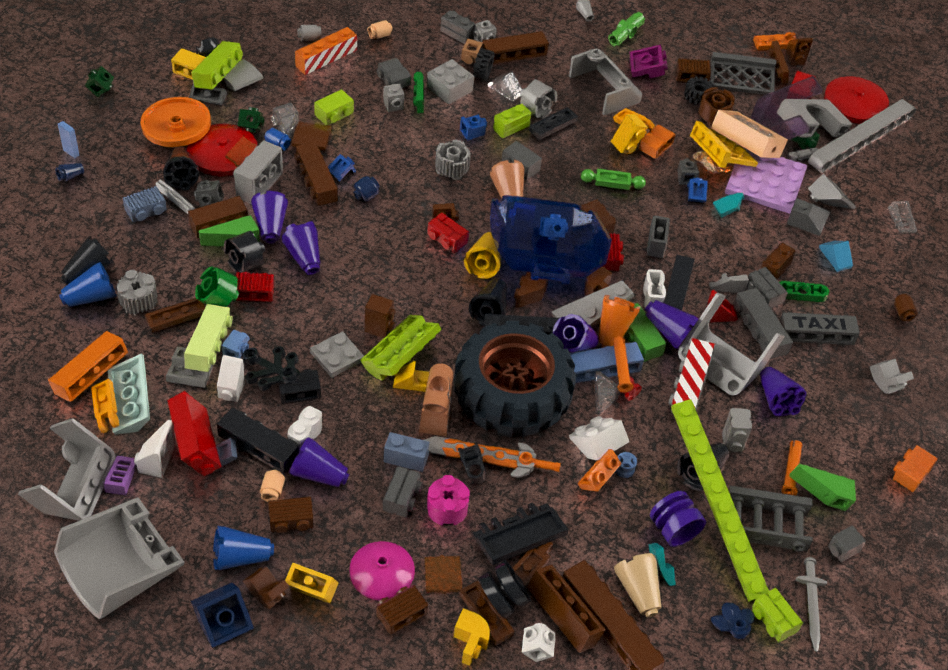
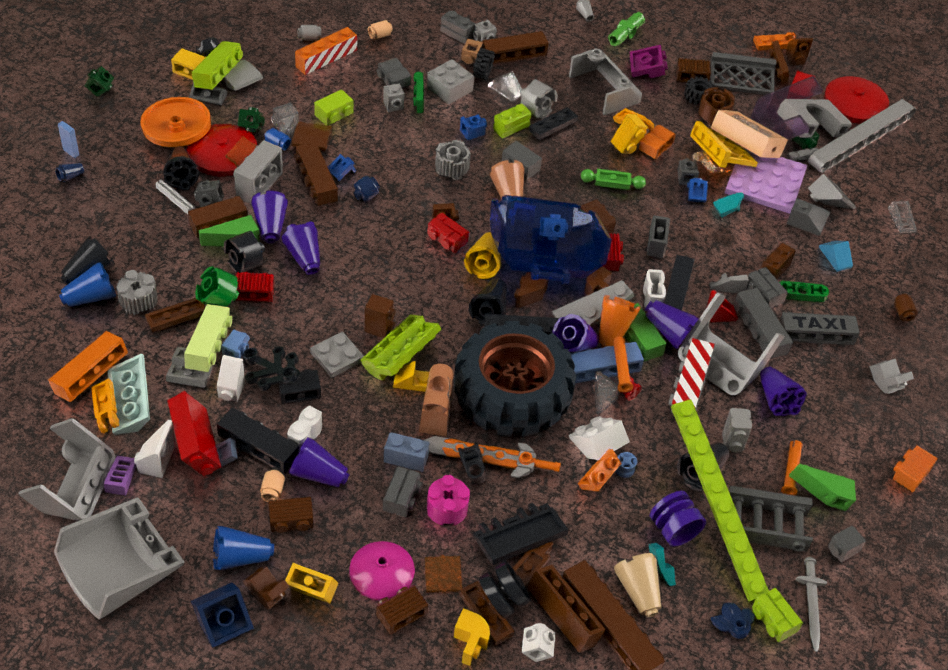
sand blue brick [123,186,167,223] -> none

